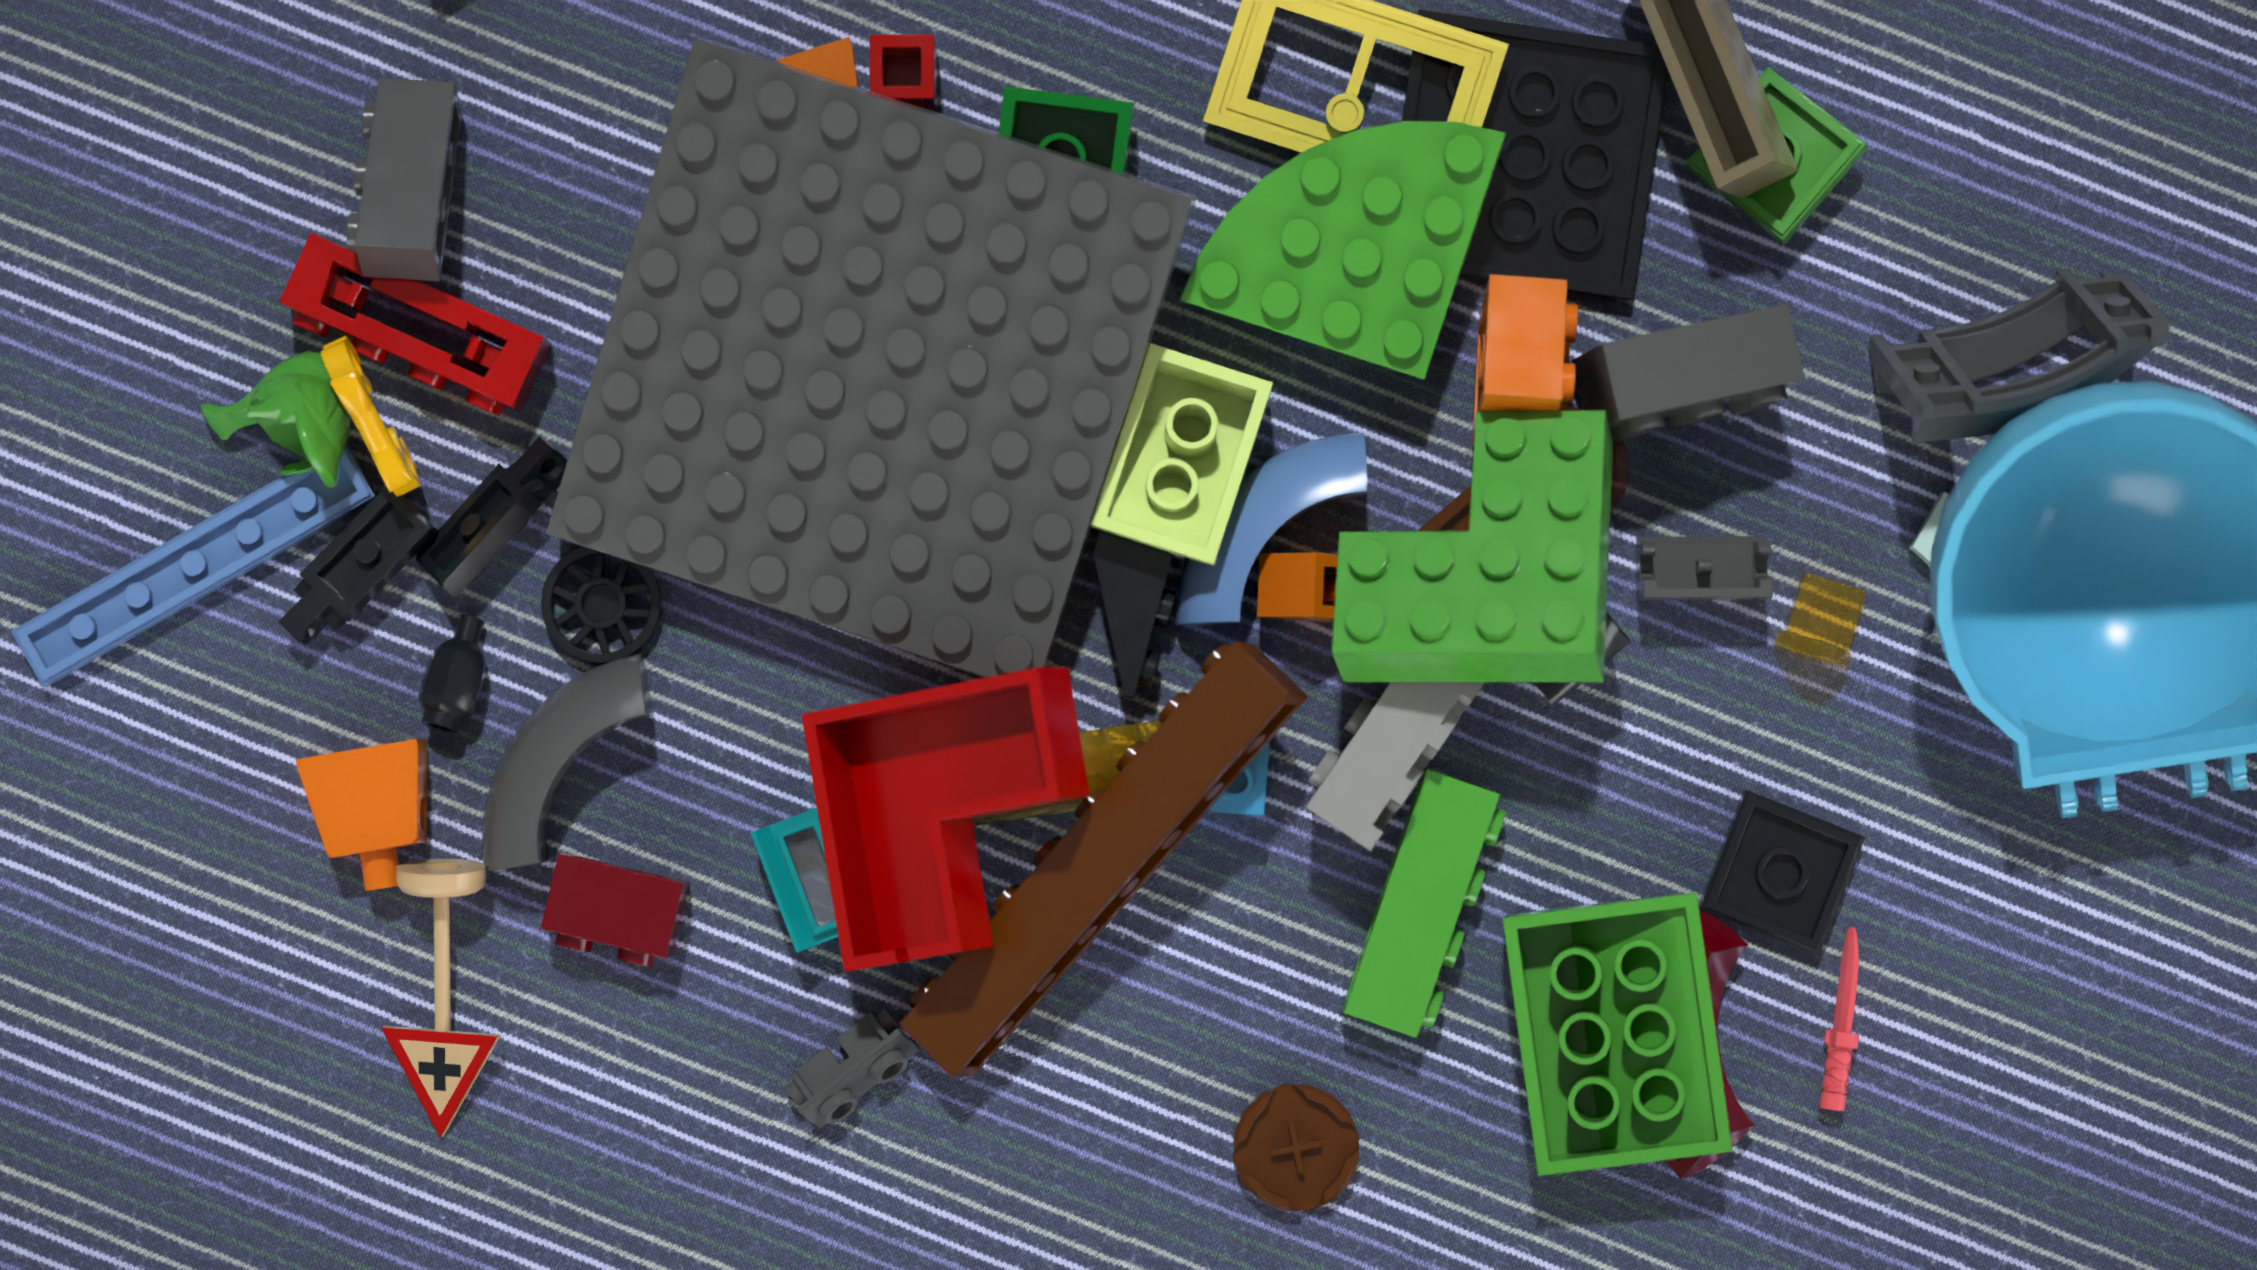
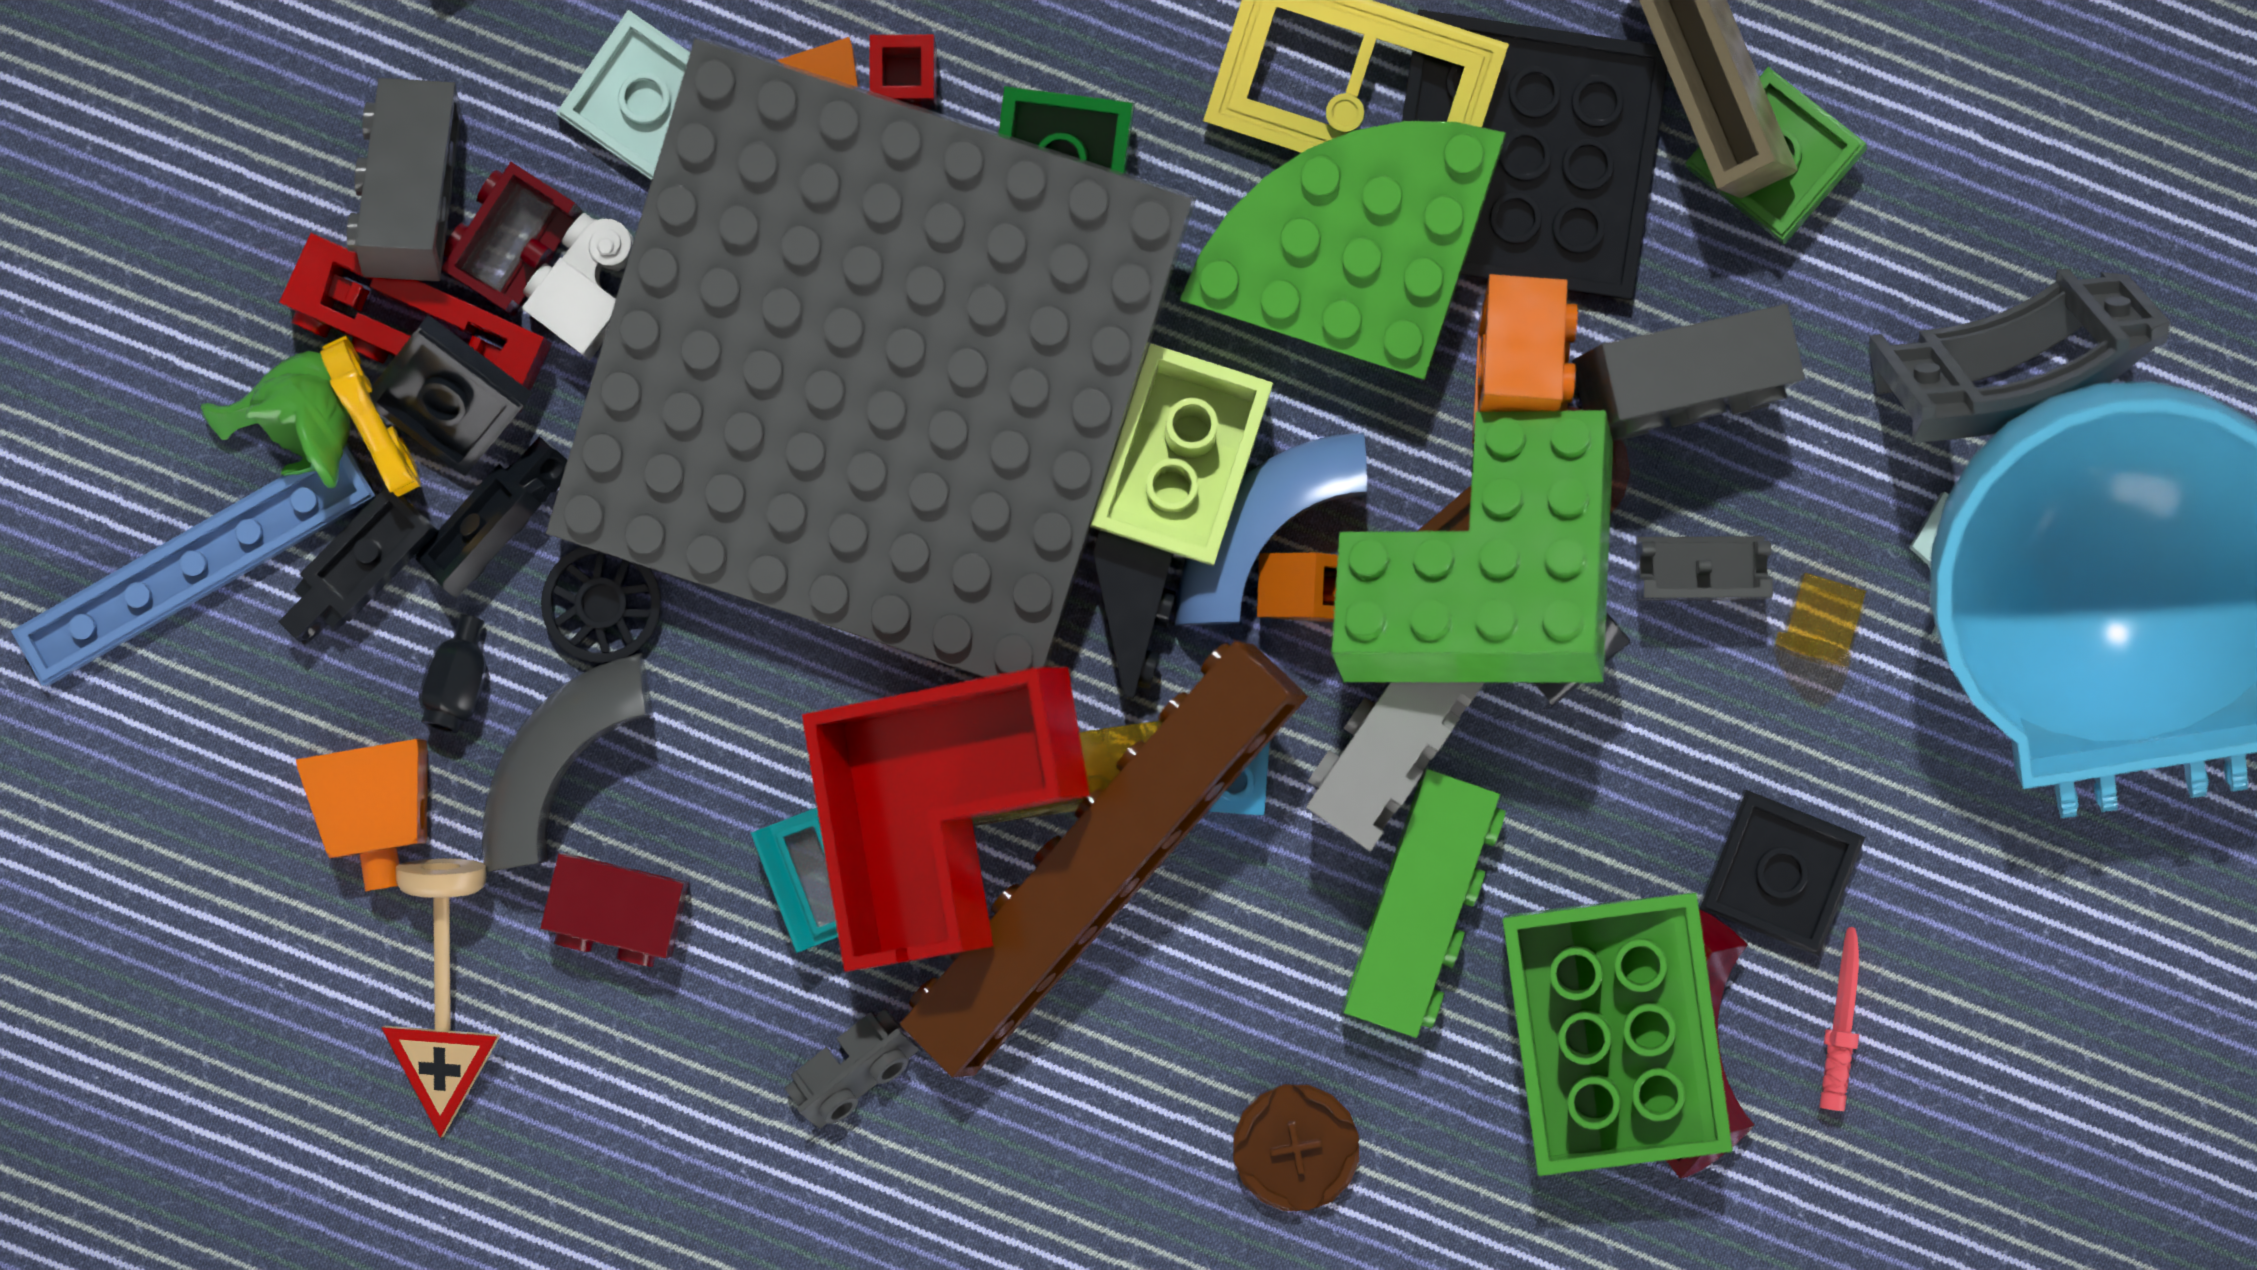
none -> black tile [369,315,532,476]
none -> dark red window [442,162,582,317]
none -> white brick [522,213,634,360]
none -> light aqua tile [556,10,690,181]

